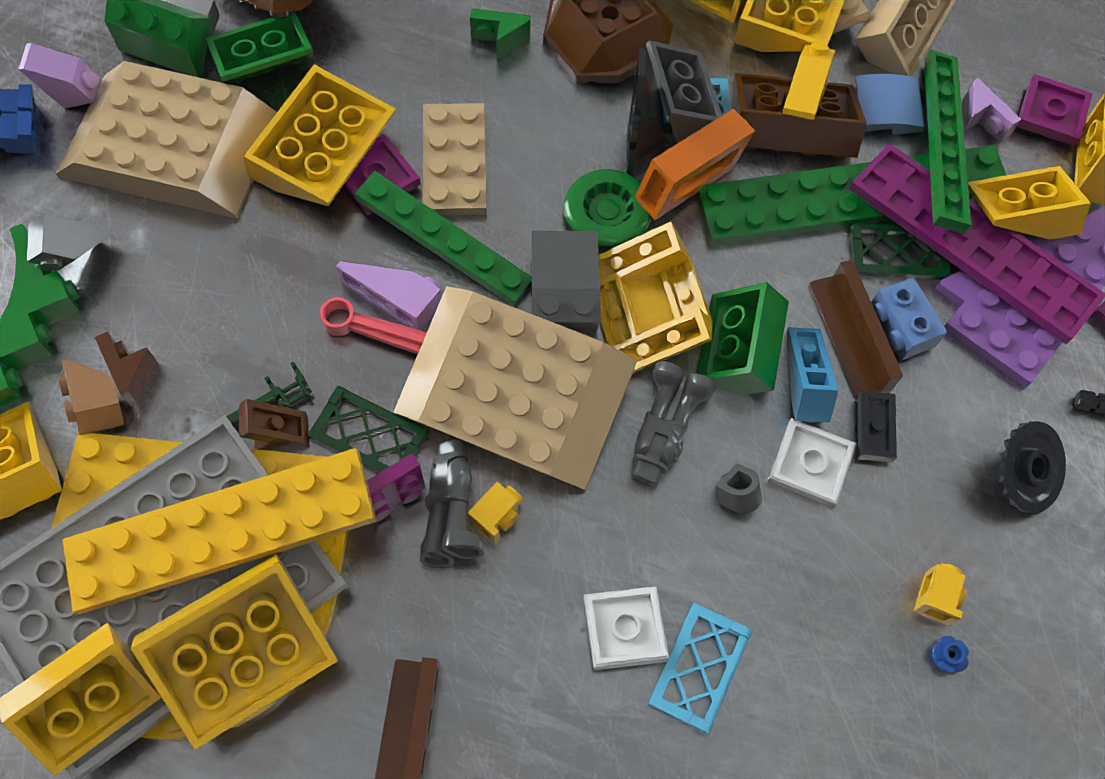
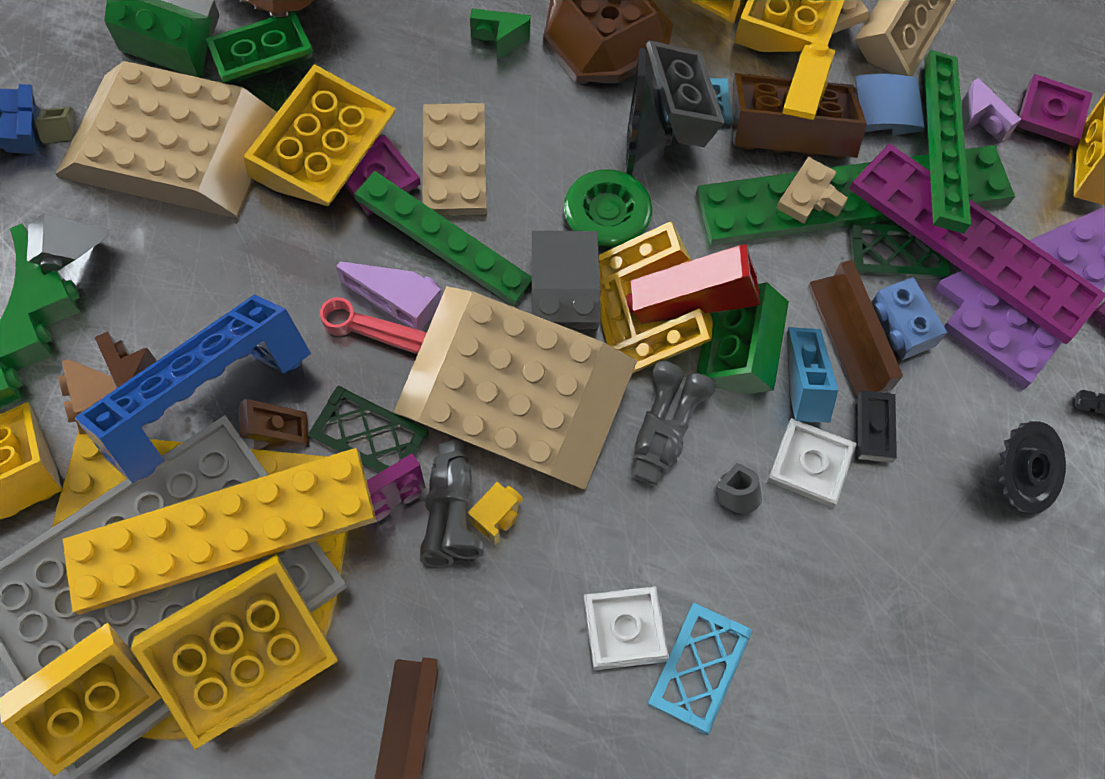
lavender slope [18,43,101,108] -> none
dark green piece [226,362,312,428] -> none
orange piece [634,108,755,220] -> none
yellow brick [913,564,967,626] -> none
blue plate [932,636,969,673] -> none
yellow slope [968,166,1091,240] -> none
none -> olive slope [34,106,74,144]
none -> blue plate [75,294,311,484]
none -> slope [627,244,760,324]
none -> tan hinge [776,157,848,224]

